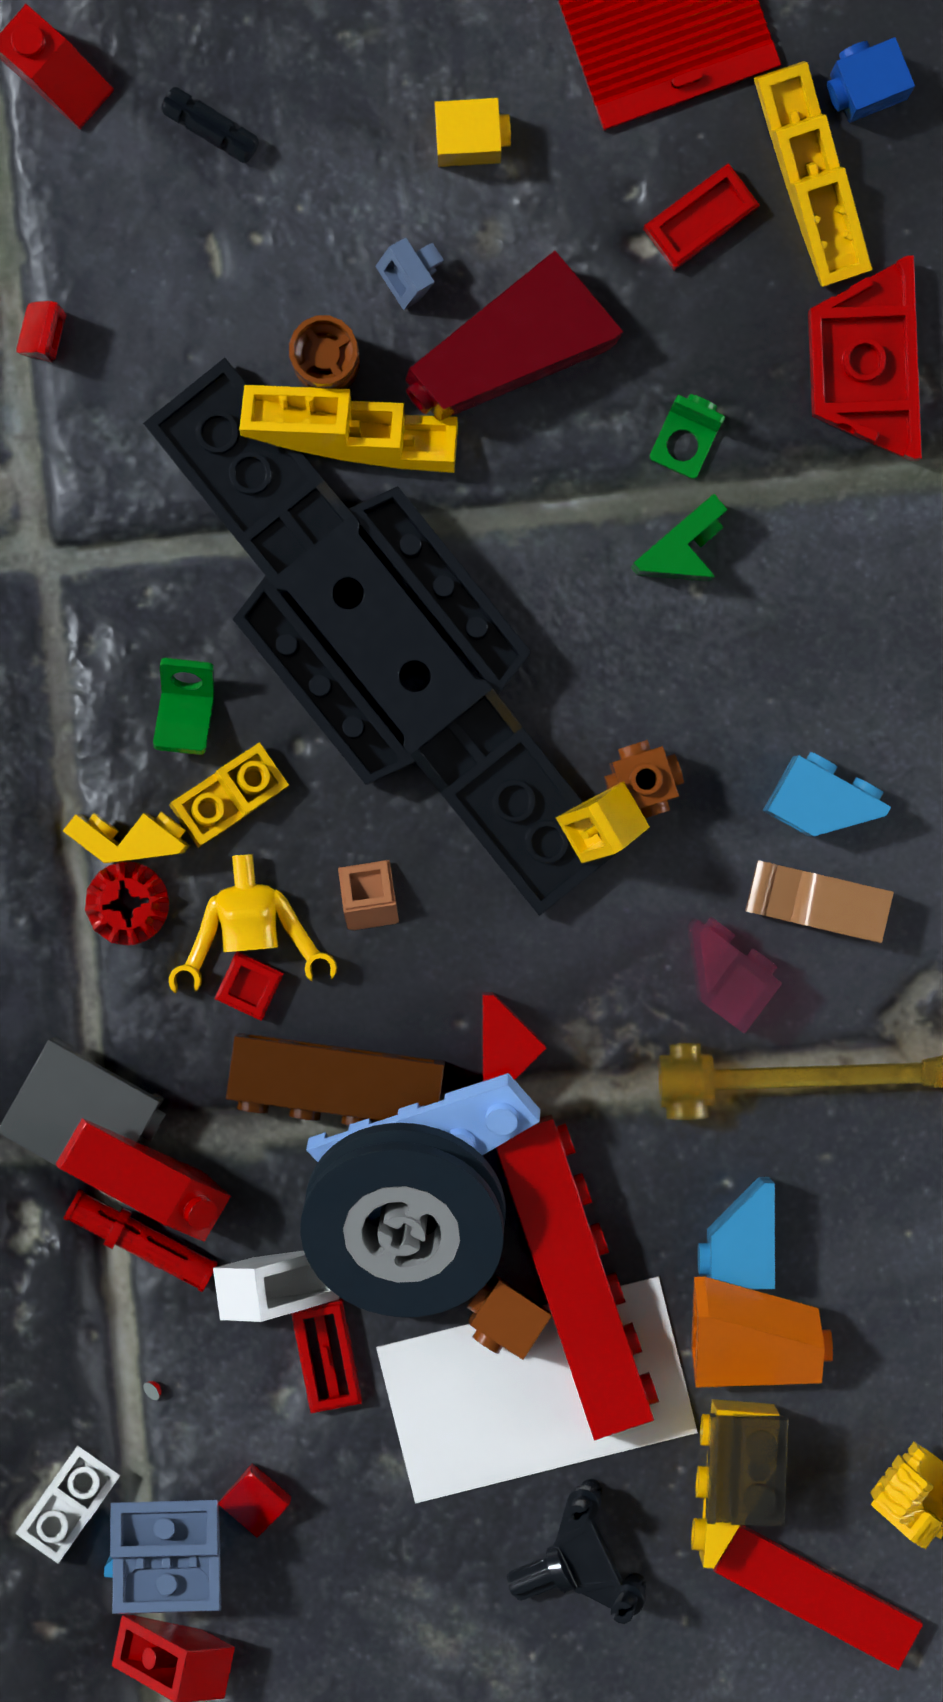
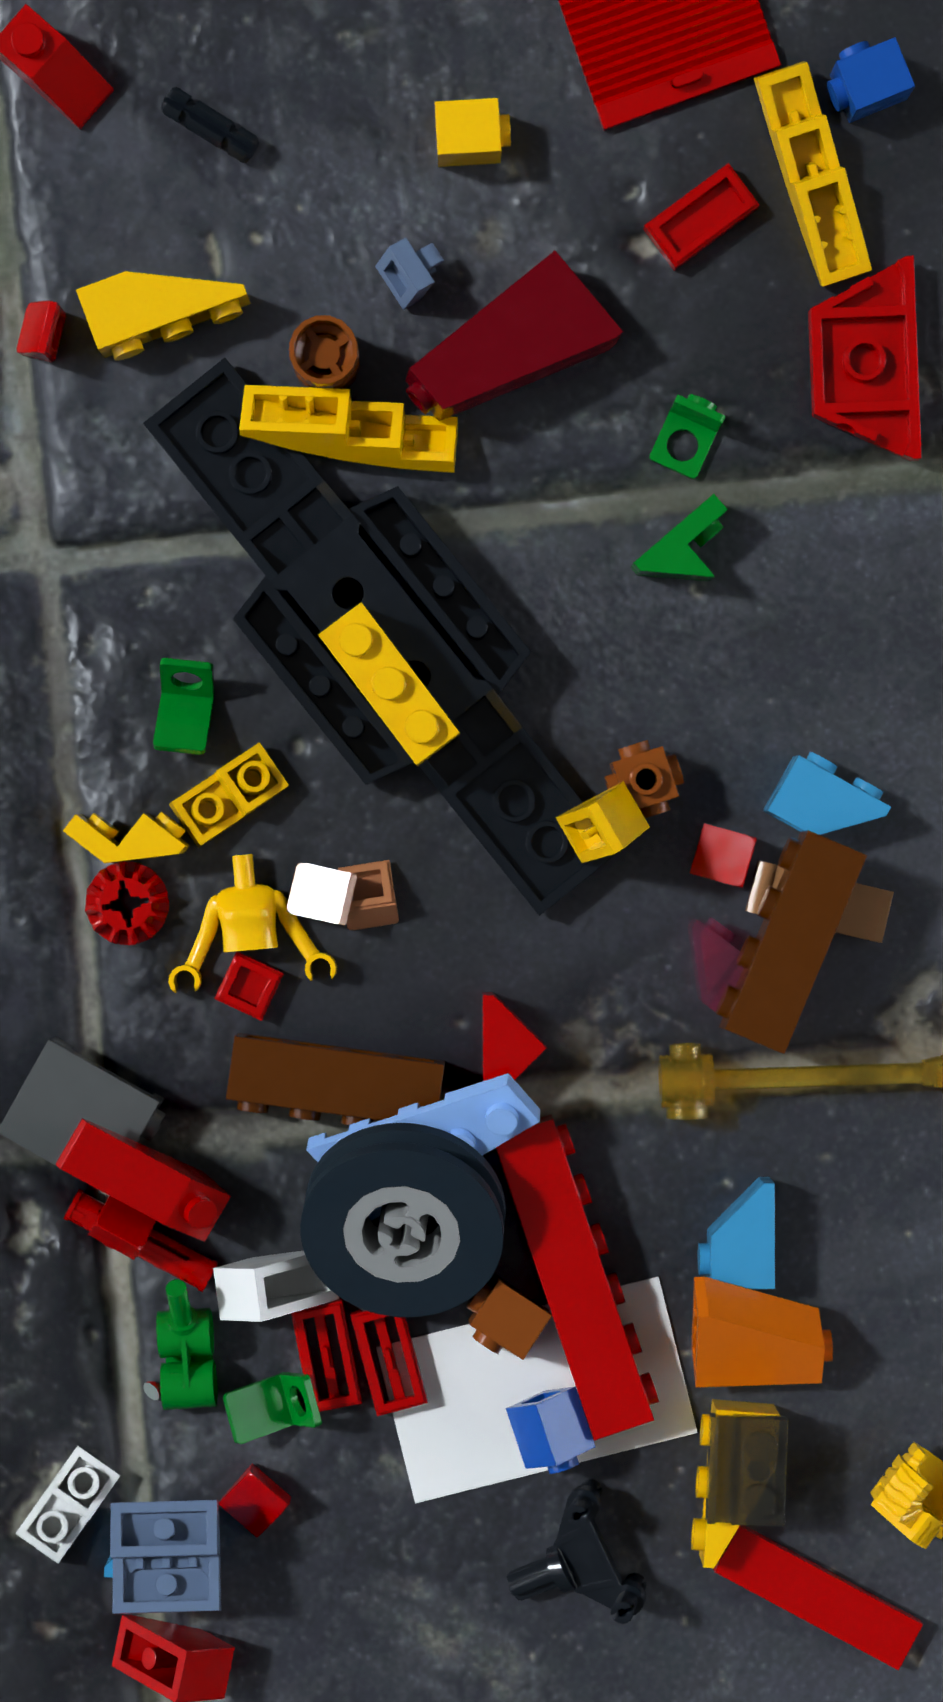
none -> yellow slope [76,271,251,361]
none -> red slope [88,1196,156,1260]
none -> green beam [156,1279,218,1410]
none -> green bracket [223,1372,322,1444]
none -> slope [286,862,357,926]
none -> yellow brick [318,602,460,767]
none -> red tile [350,1310,428,1416]
none -> blue brick [506,1386,596,1474]
none -> red slope [689,823,757,888]
none -> reddish brown brick [716,830,867,1054]

